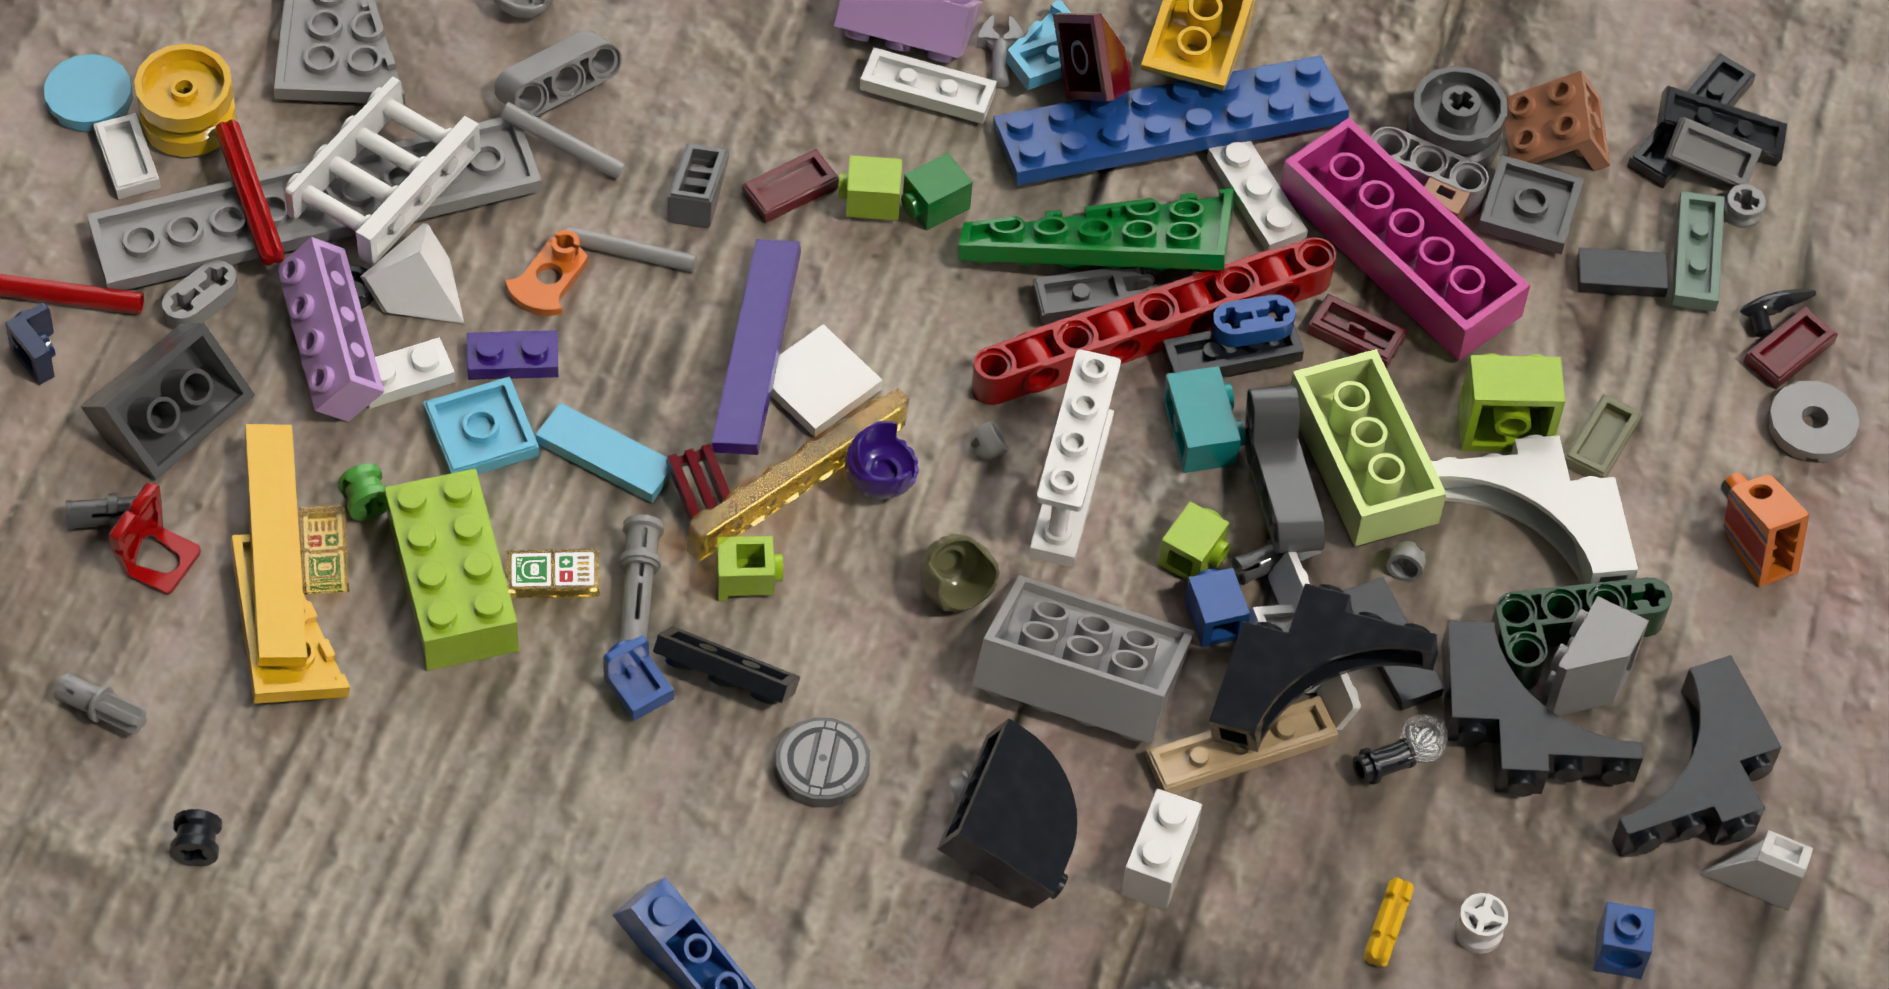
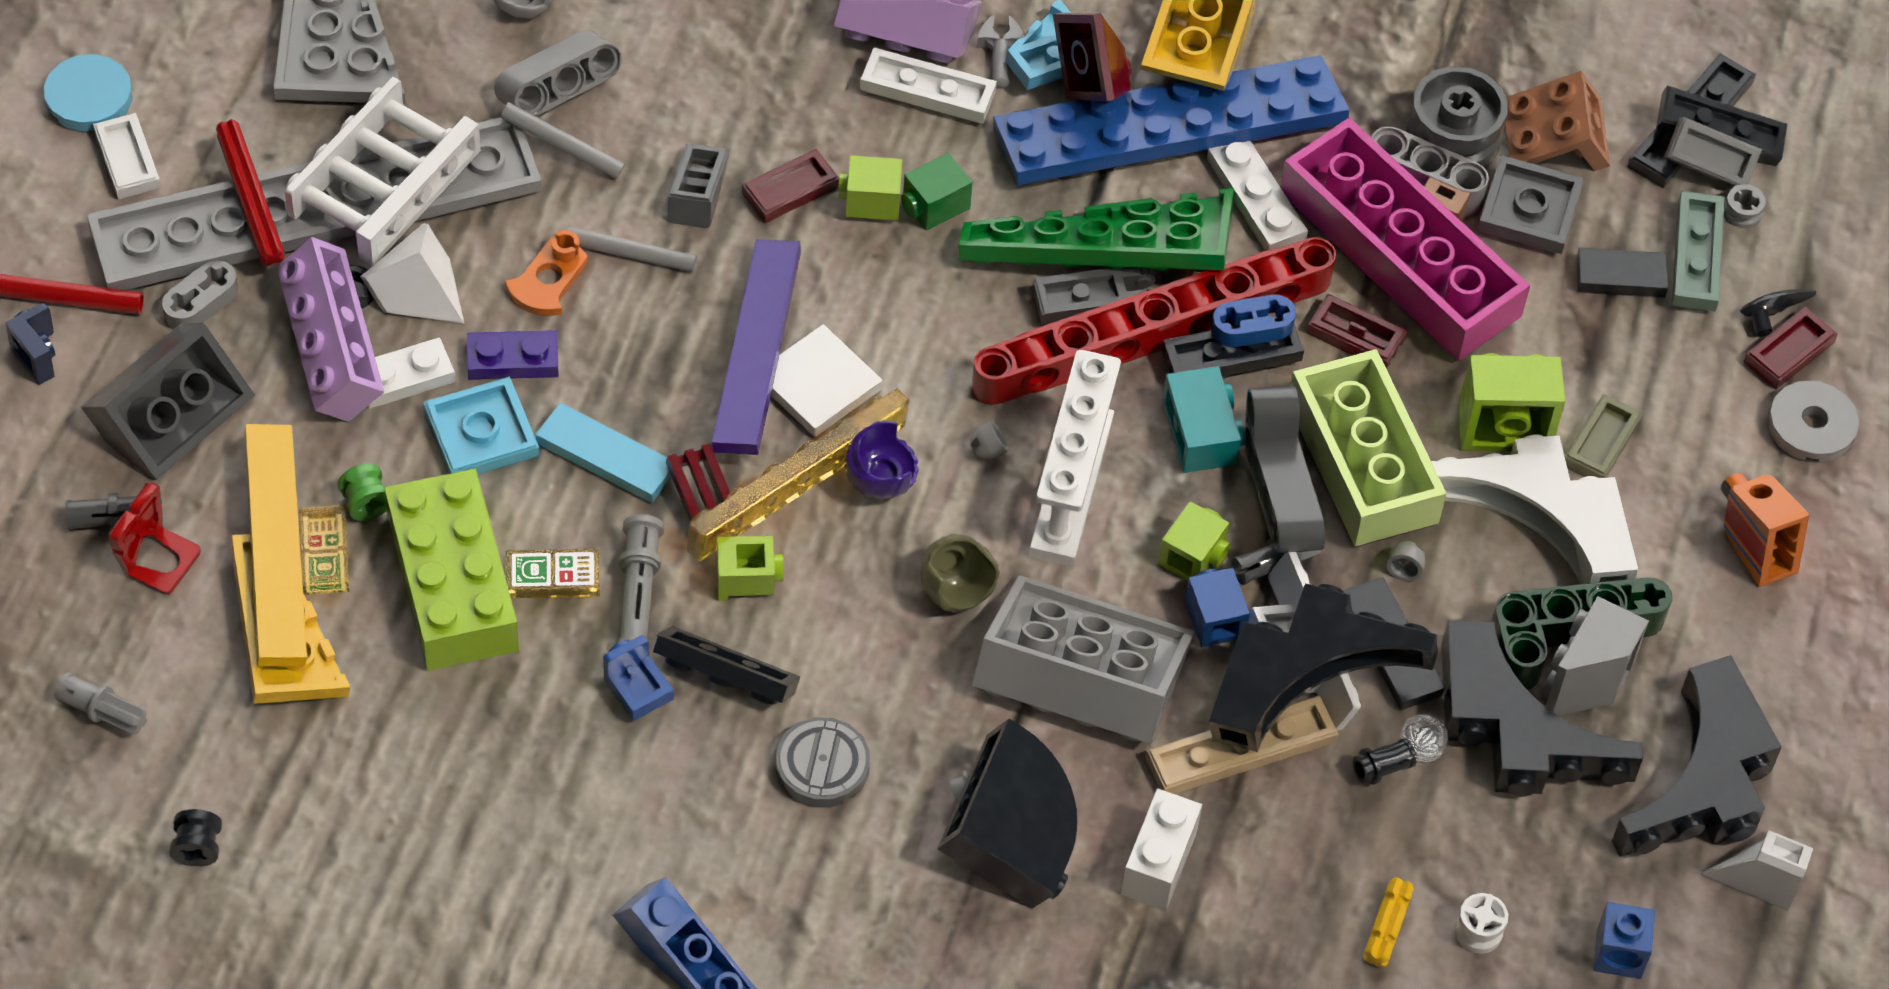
yellow wheel [134,43,237,158] -> none

